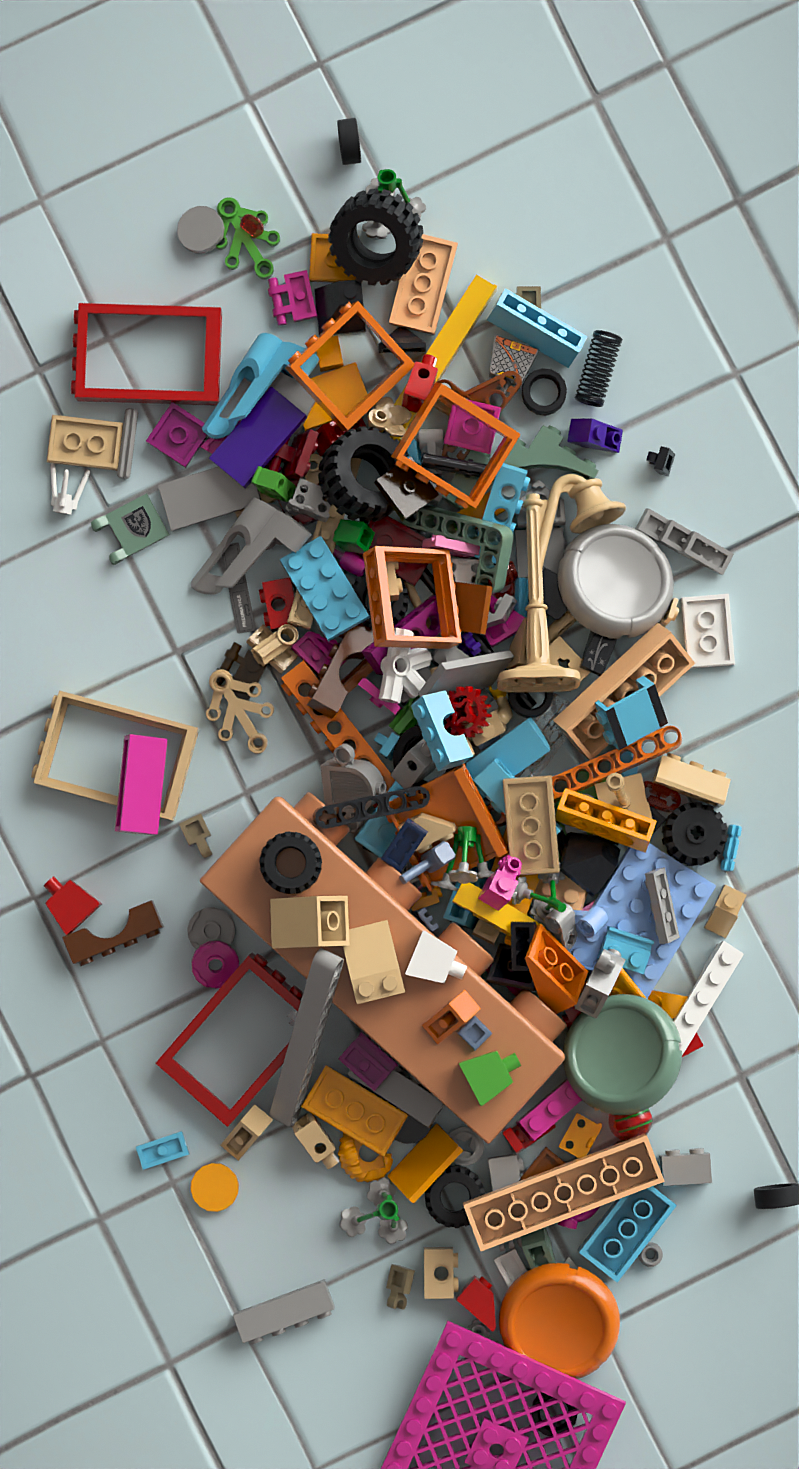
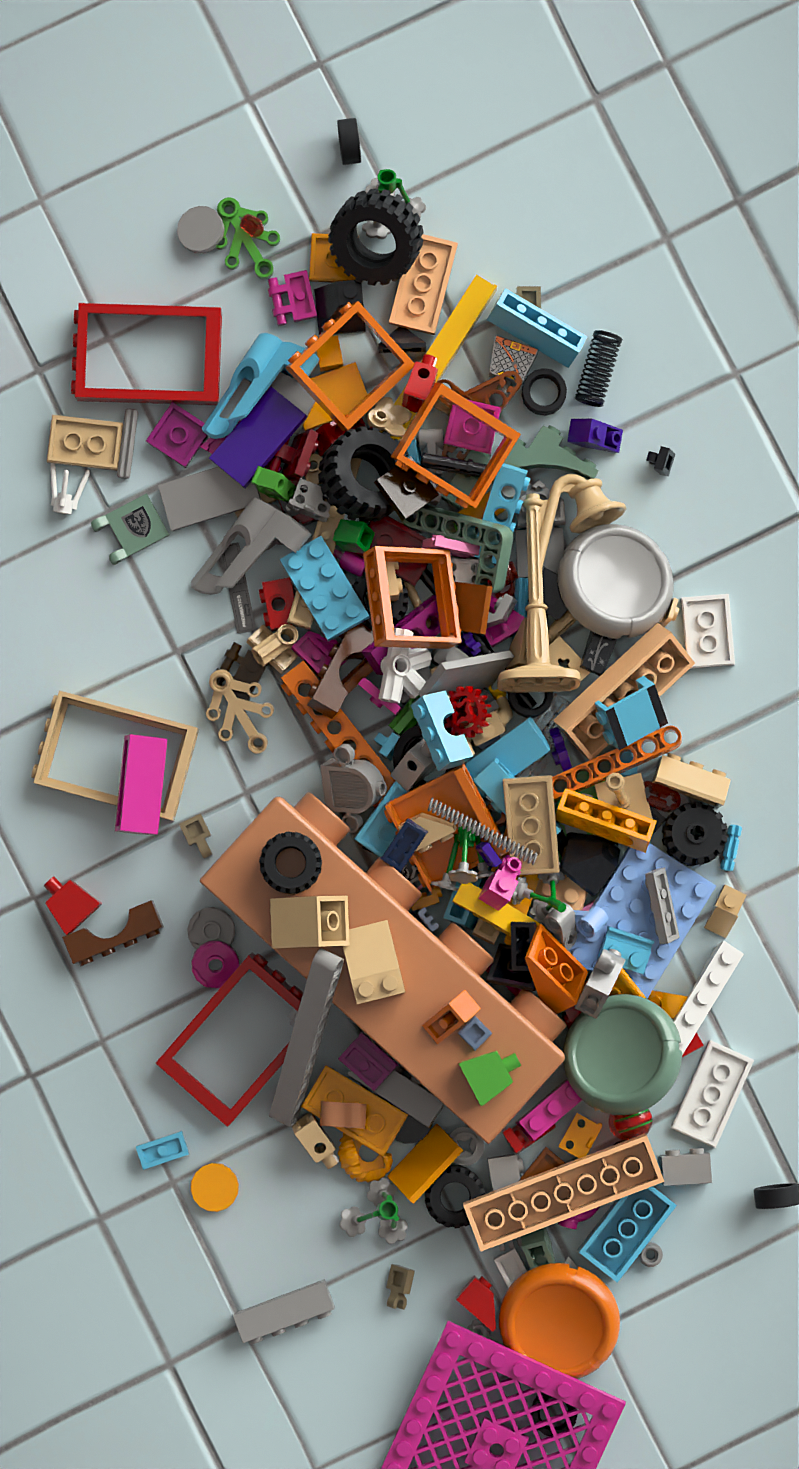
tan slope [220,1104,273,1161] -> none
black beam [313,786,430,828] -> none
sand blue piece [399,841,455,884] -> none
white torso [405,930,467,983] -> none
tan brick [424,1247,458,1299] -> none
light grey slope [635,508,734,575] -> none
none -> nougat axle [319,1101,367,1129]
none -> light grey piece [428,797,537,865]
none -> dark purple tile [475,841,502,867]
none -> dark purple plate [549,727,572,772]
none -> white tile [671,1040,754,1148]

